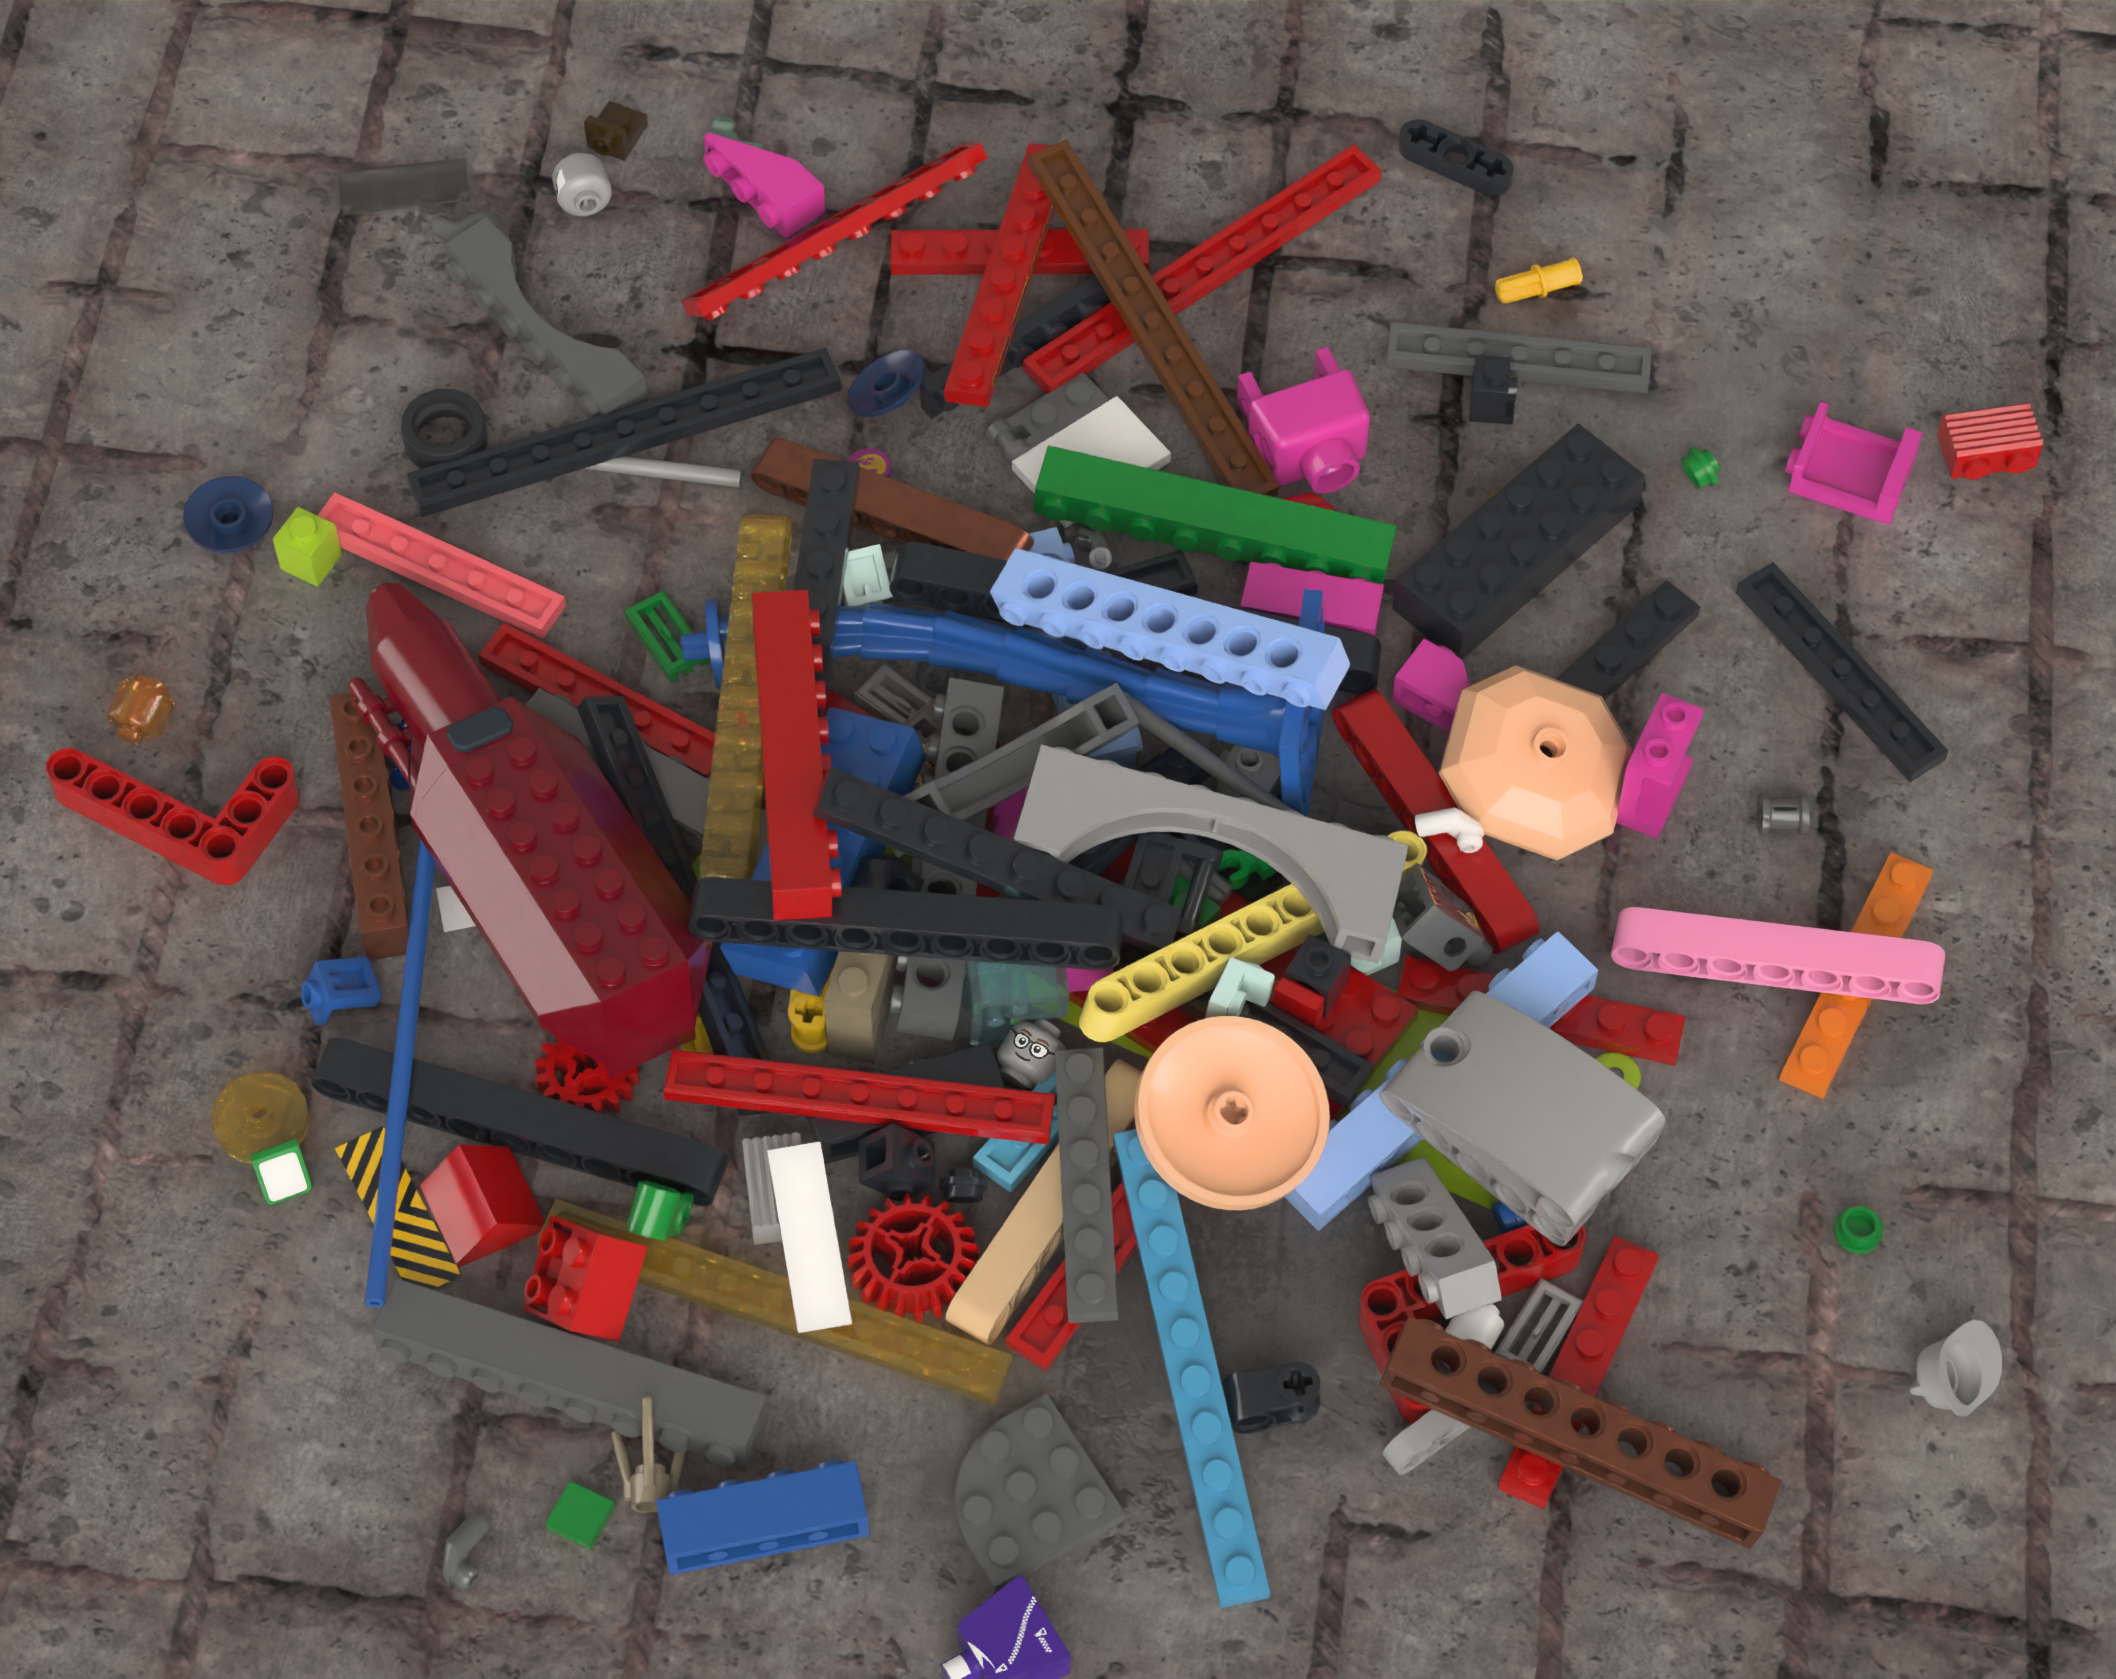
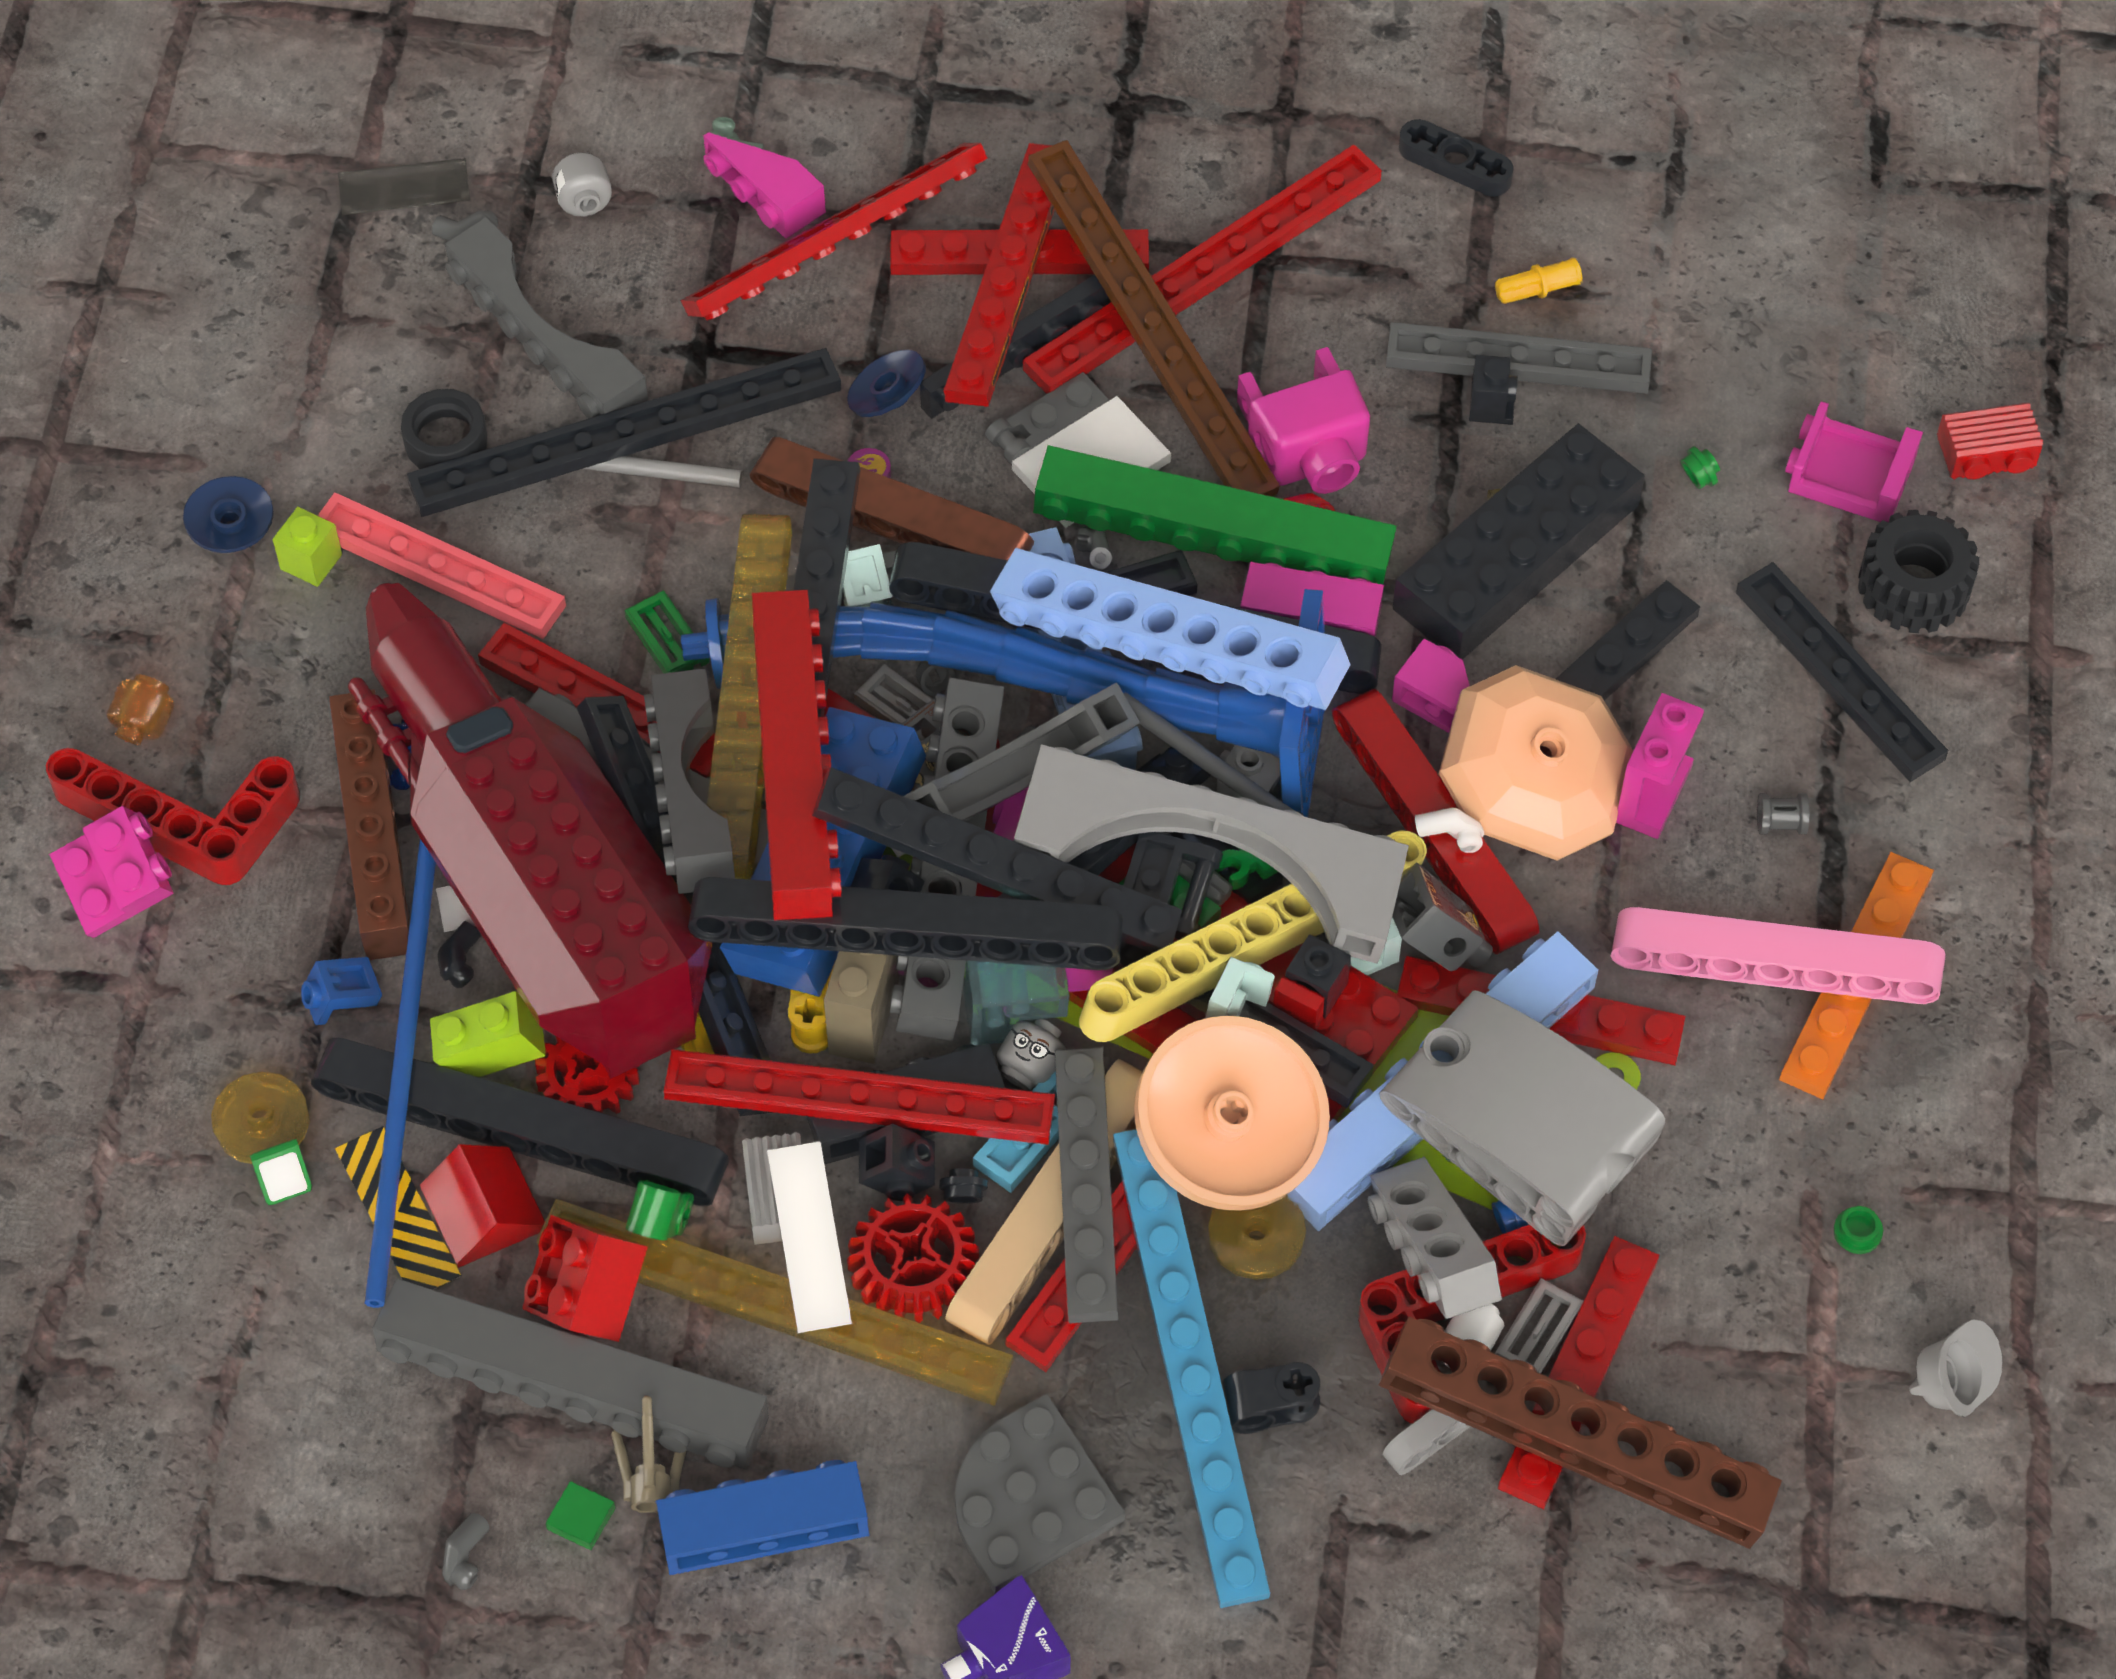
dark brown bracket [584,101,648,161] -> none
none -> dark pink plate [49,806,174,938]
none -> lime brick [430,991,546,1077]
none -> black arm [437,921,481,988]
none -> dark grey arch [644,668,735,894]
none -> clear yellow plate [1208,1195,1306,1280]
none -> black tyre [1858,510,1979,633]

